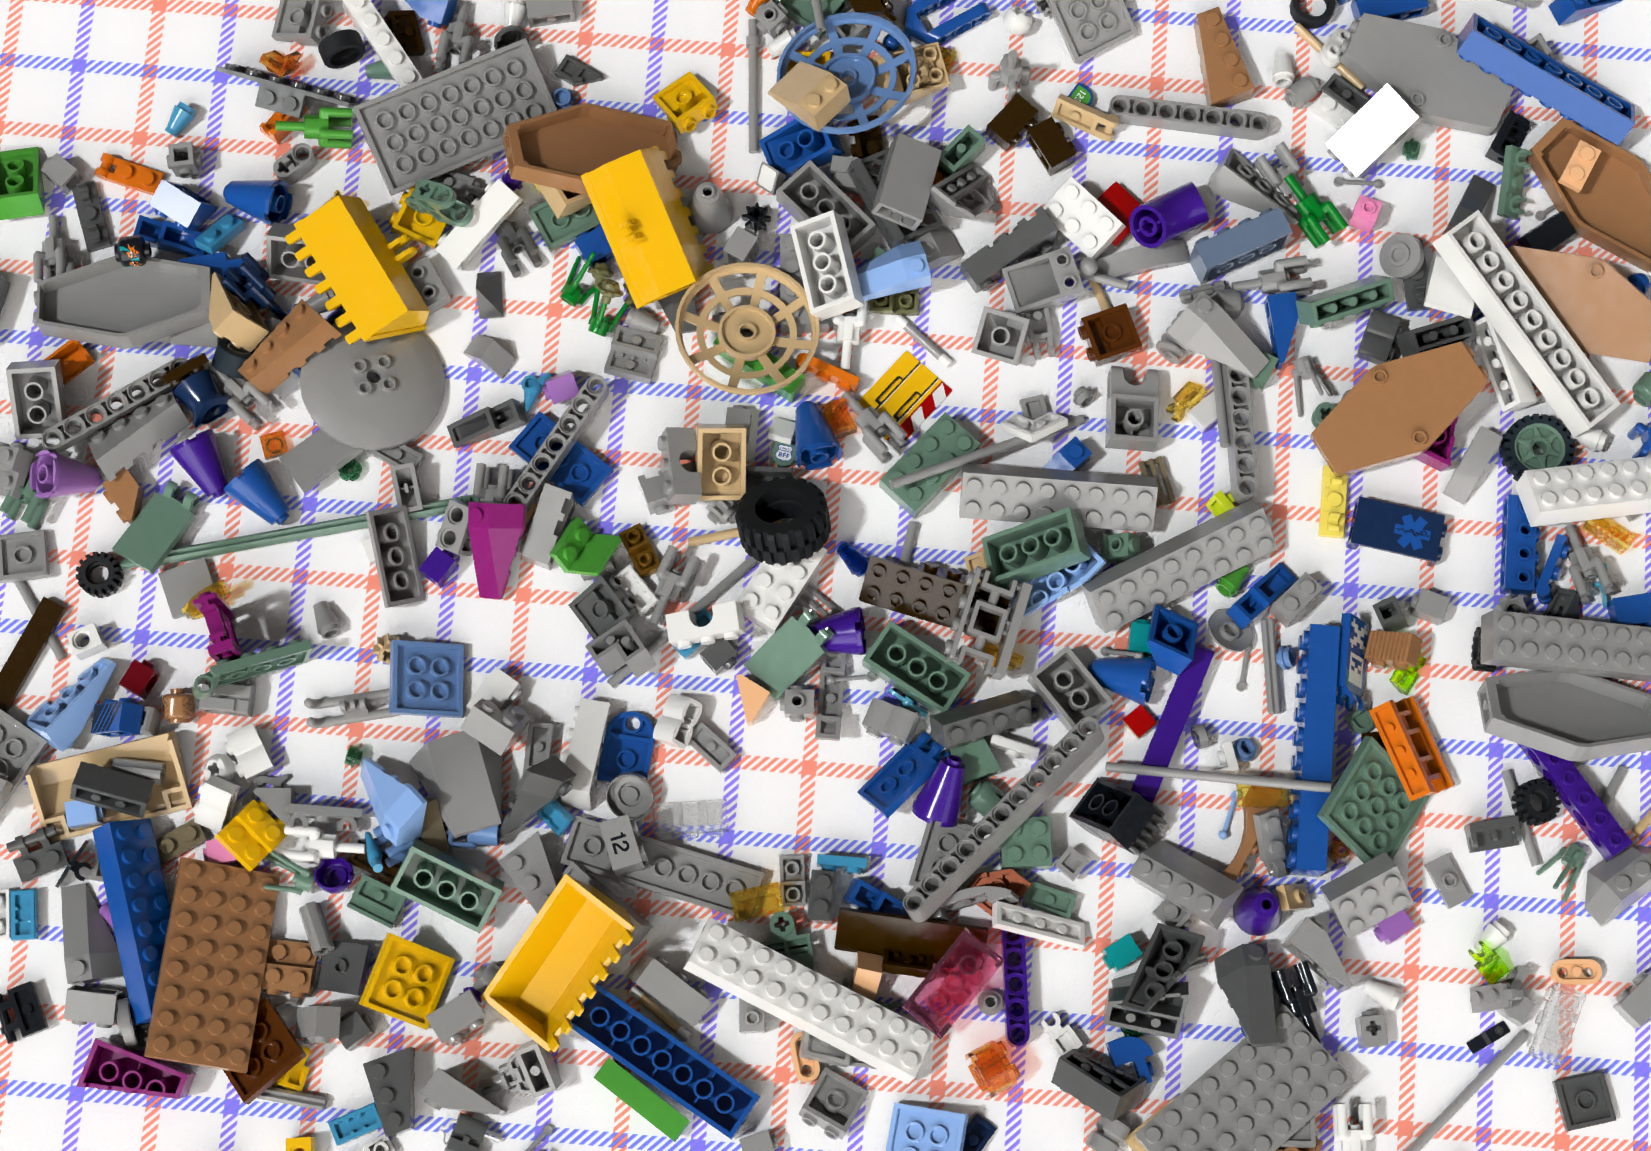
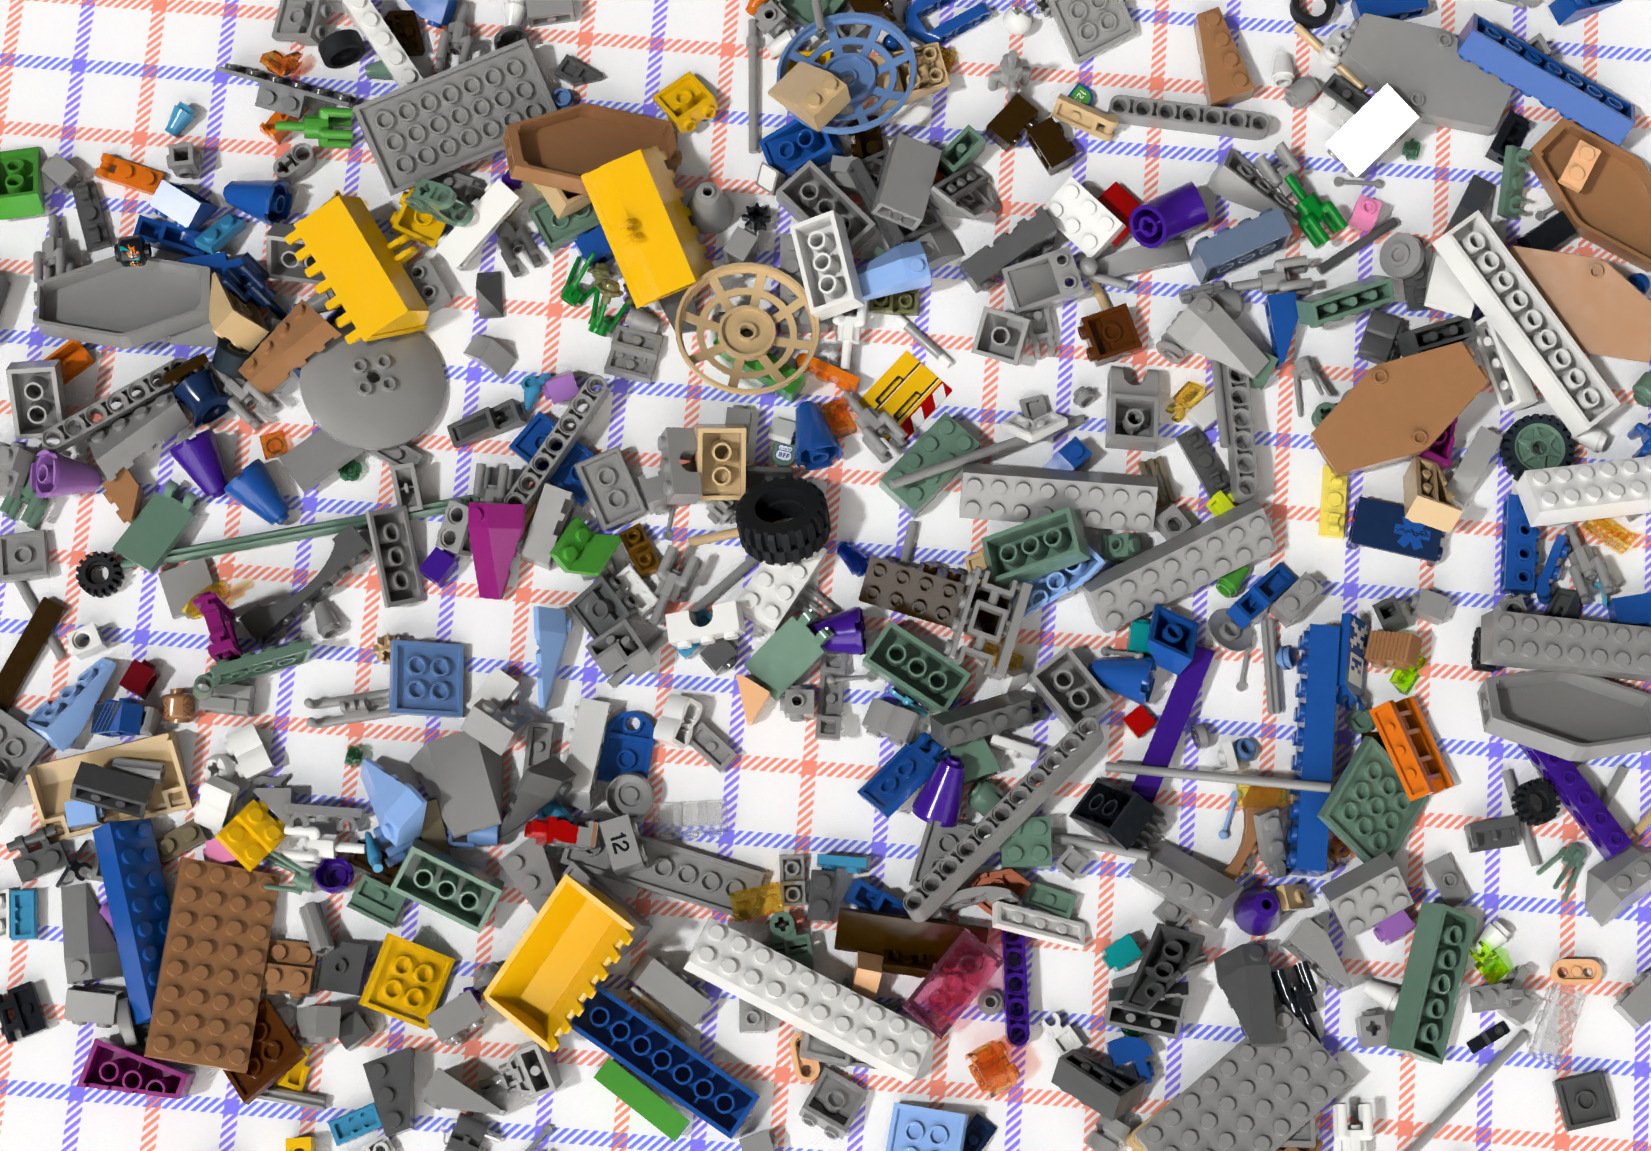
none -> dark grey arch [239,524,373,645]
none -> red hips [524,816,599,851]
none -> light blue wedge [533,606,572,712]
none -> light grey tile [573,446,647,531]
none -> light grey hinge [662,505,676,540]
none -> white tile [1000,668,1029,694]
none -> light grey bar [1053,833,1150,861]
none -> light grey brick [1154,504,1192,541]
none -> dark grey plate [1176,426,1231,499]
none -> dark grey bar [1316,217,1398,275]
none -> sand green brick [1386,902,1477,1065]
none -> tan wedge [1403,456,1463,534]

